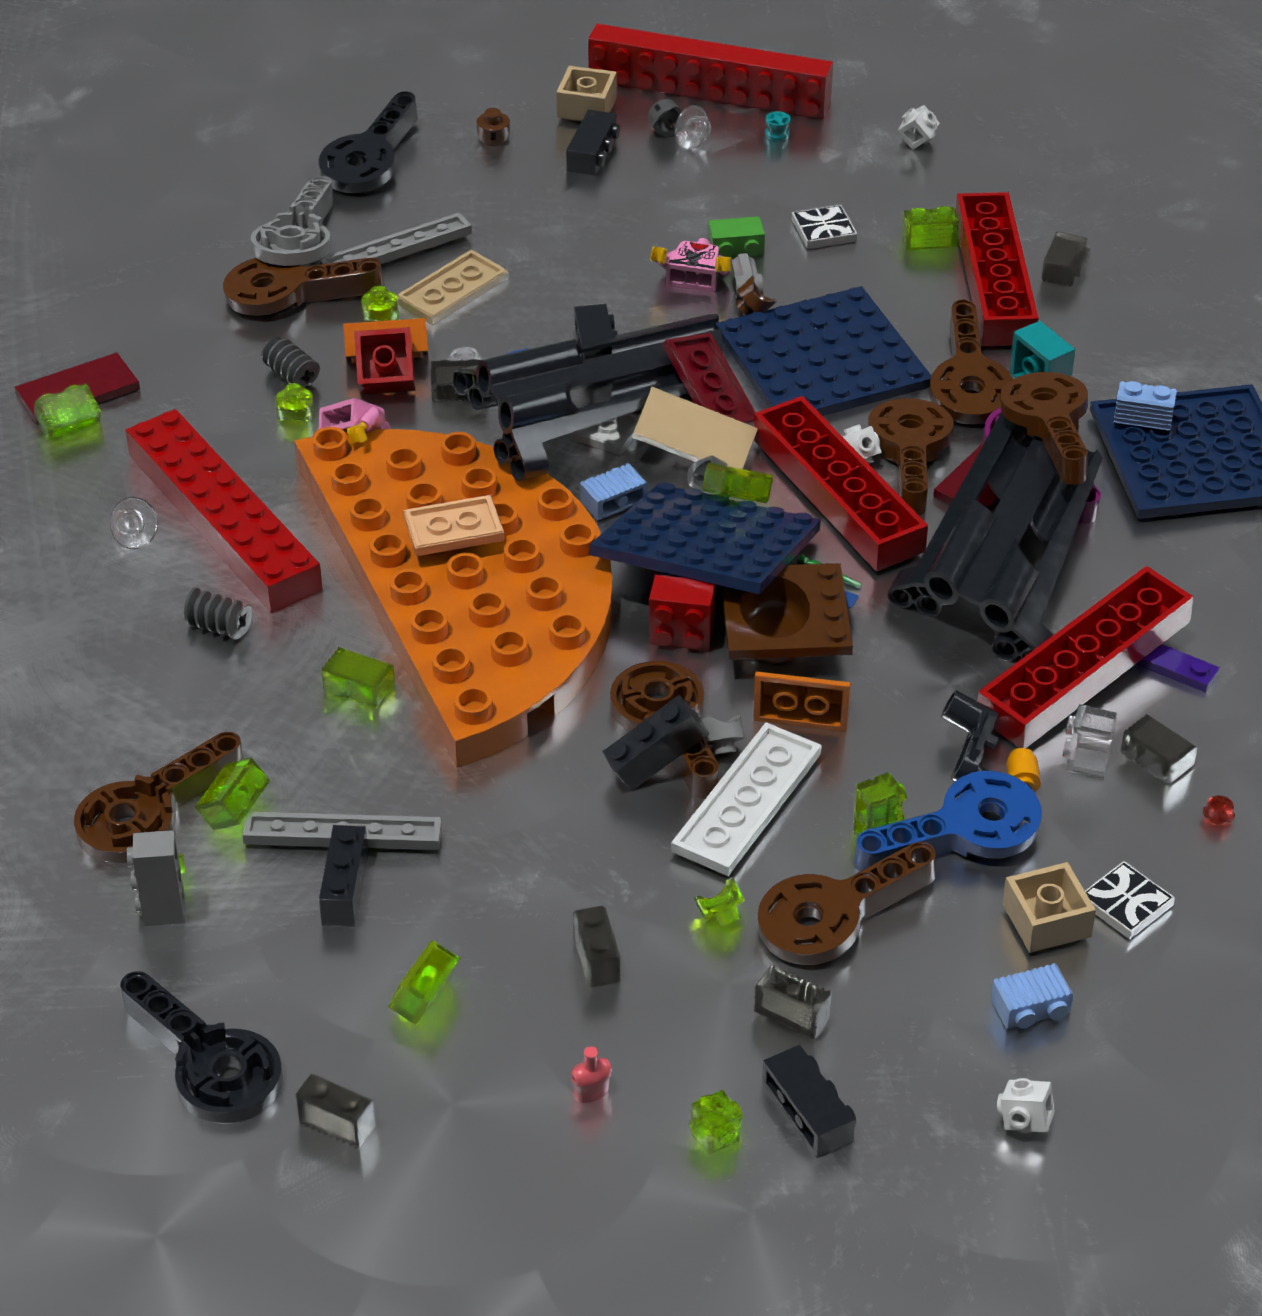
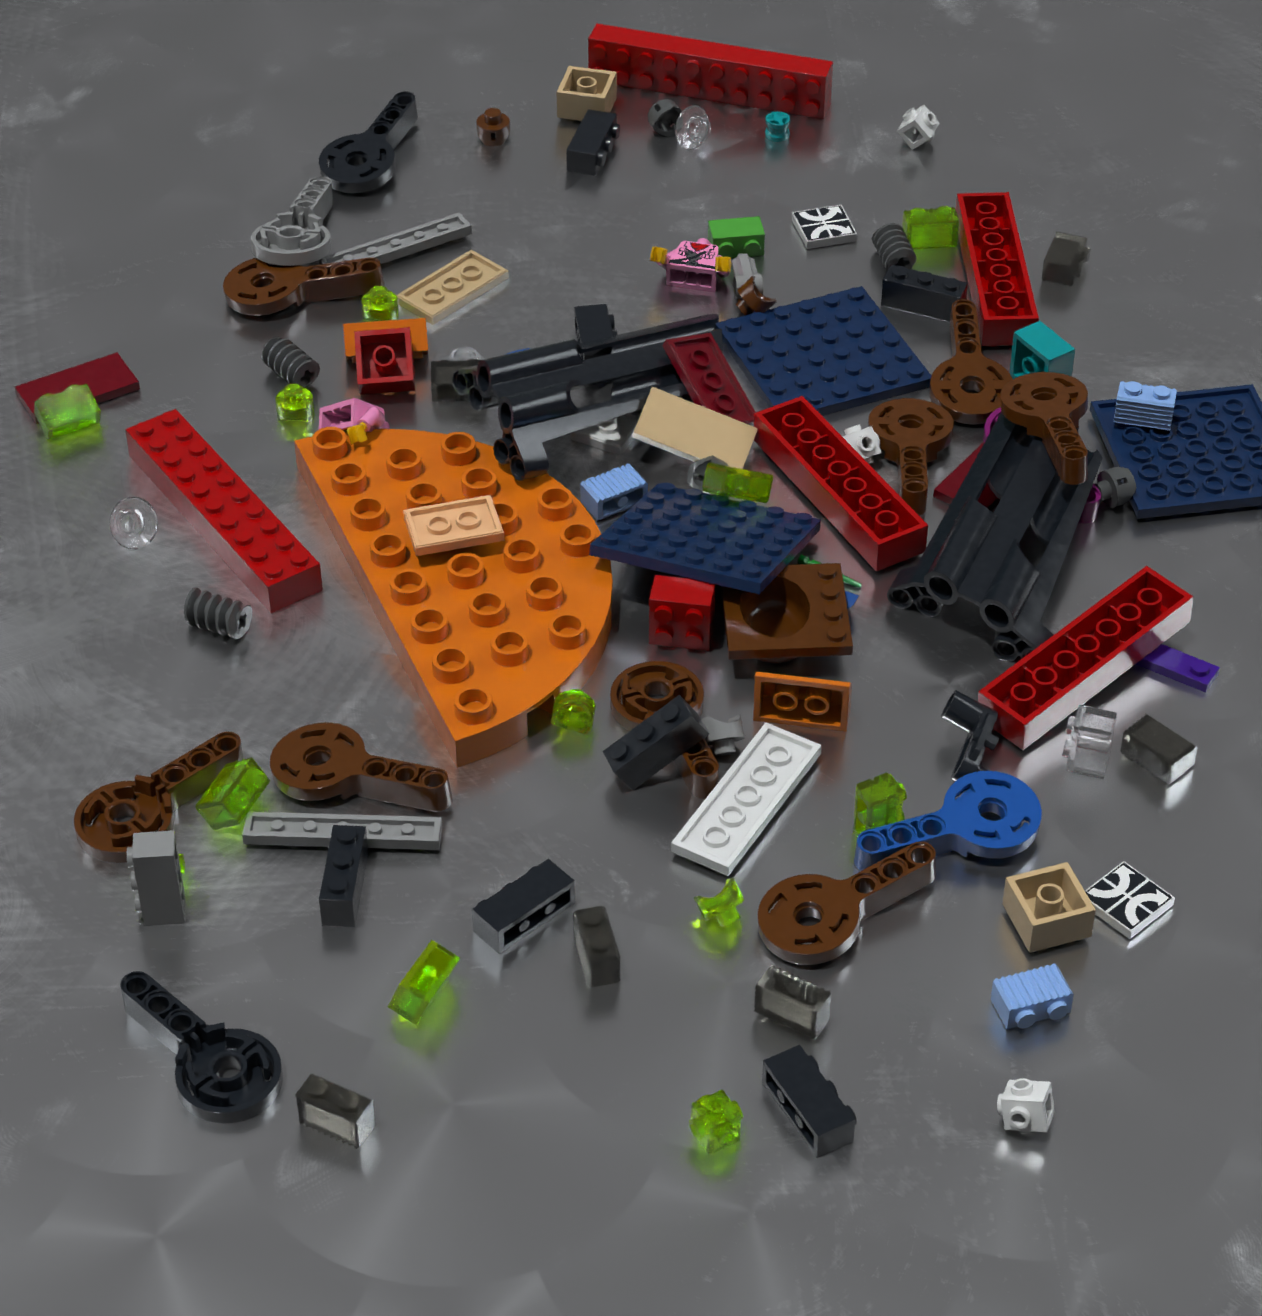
clear neon green brick [321,647,395,708] -> none
coral piece [571,1046,612,1103] -> none
light orange brick [1006,748,1041,792] -> none
clear red plate [1203,795,1235,825] -> none
none -> reddish brown beam [270,722,453,812]
none -> black brick [472,859,575,954]
none -> clear neon green piece [551,689,596,735]
none -> dark grey piece [871,223,916,271]
none -> black brick [881,265,968,322]
none -> dark grey piece [1094,467,1137,508]

